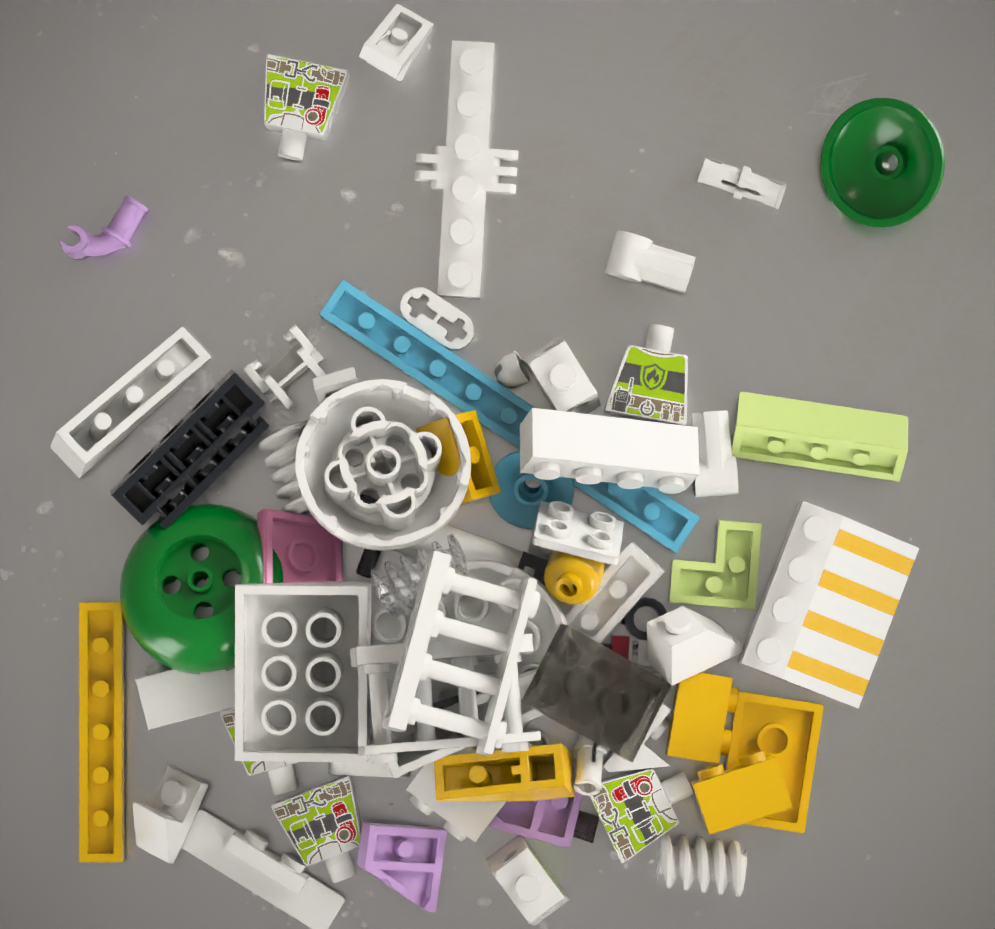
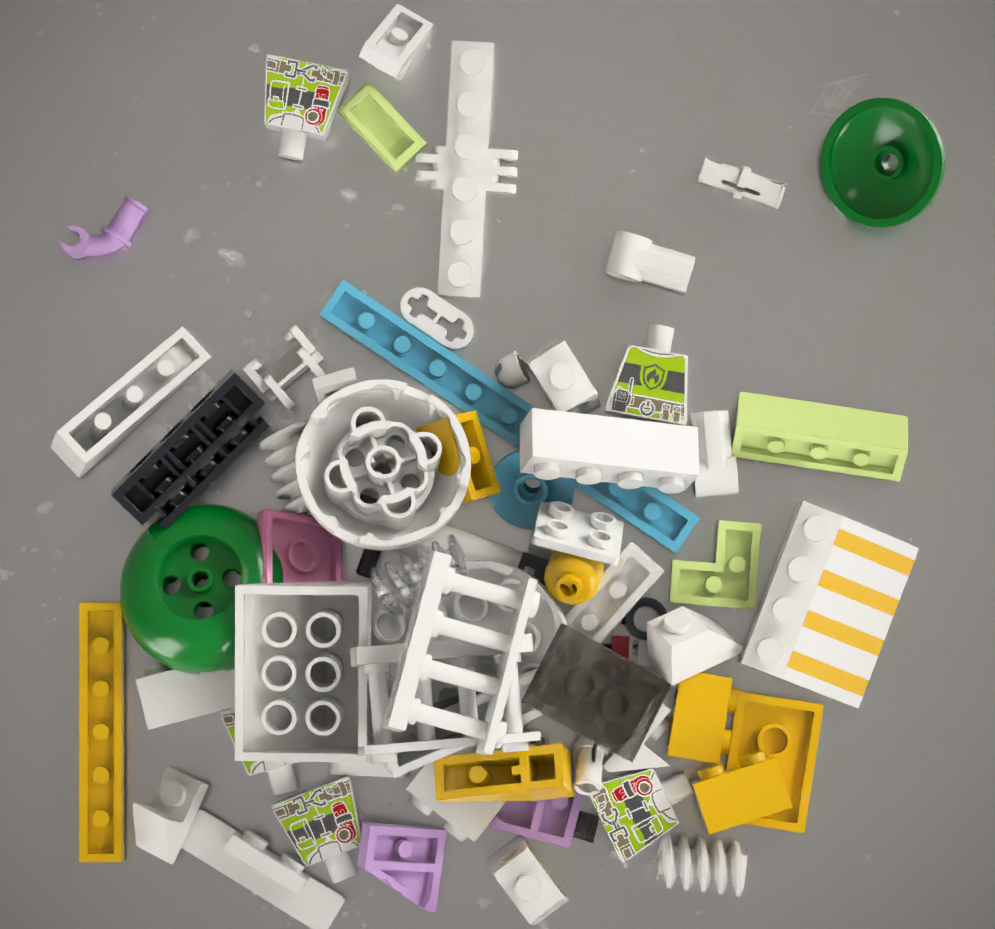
none -> yellowish green tile [337,81,427,174]

